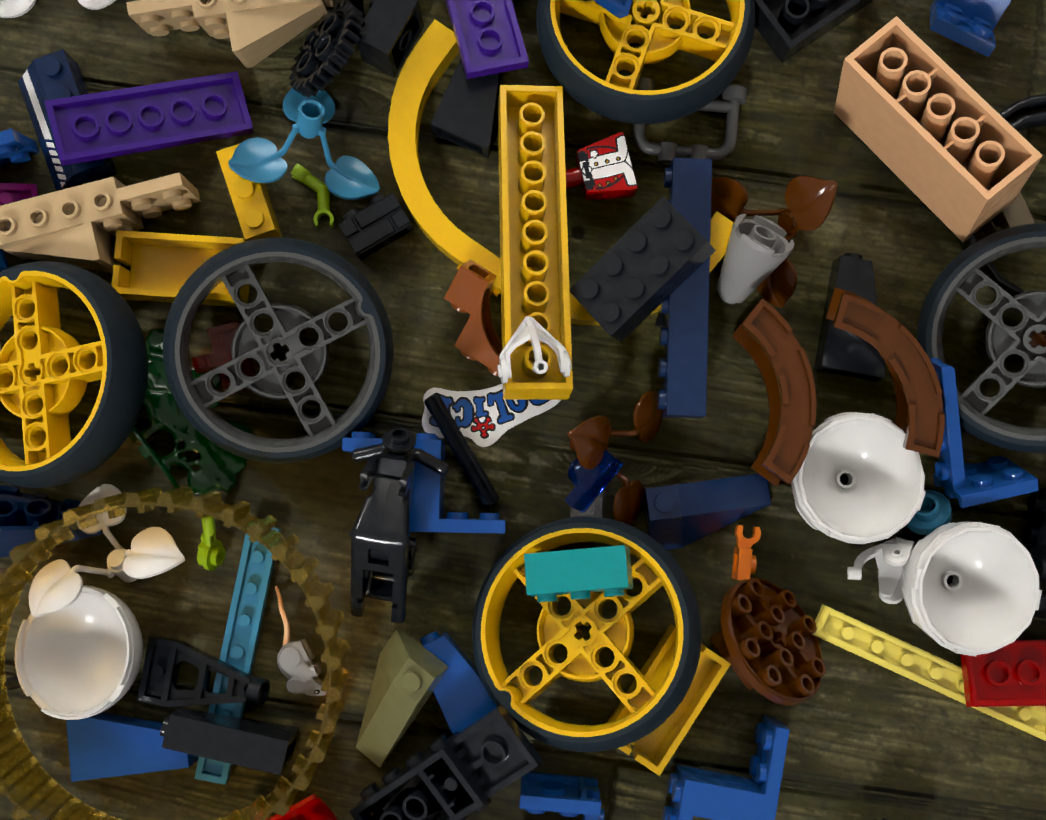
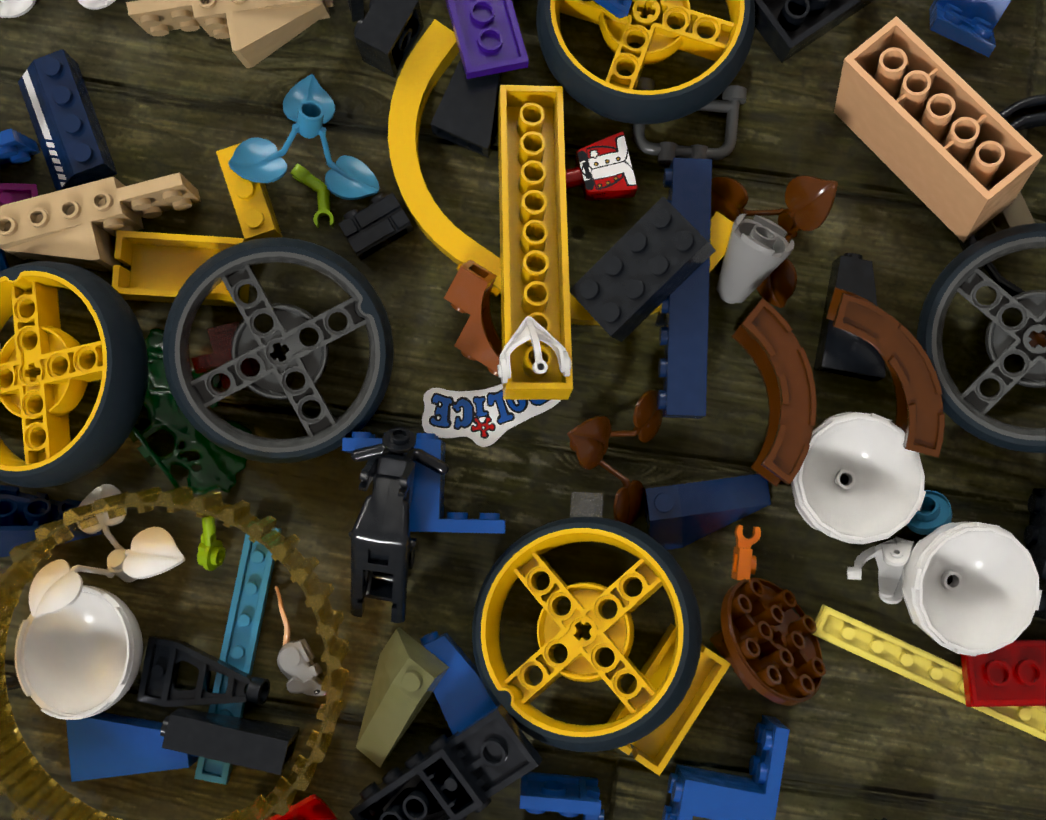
dark purple plate [44,71,253,166] -> none
black gear [289,1,365,98] -> none
black axle [424,393,499,507] -> none
teal brick [524,545,633,602] -> none
clear blue tile [564,450,623,513] -> none
blue bracket [930,358,1039,508] -> none

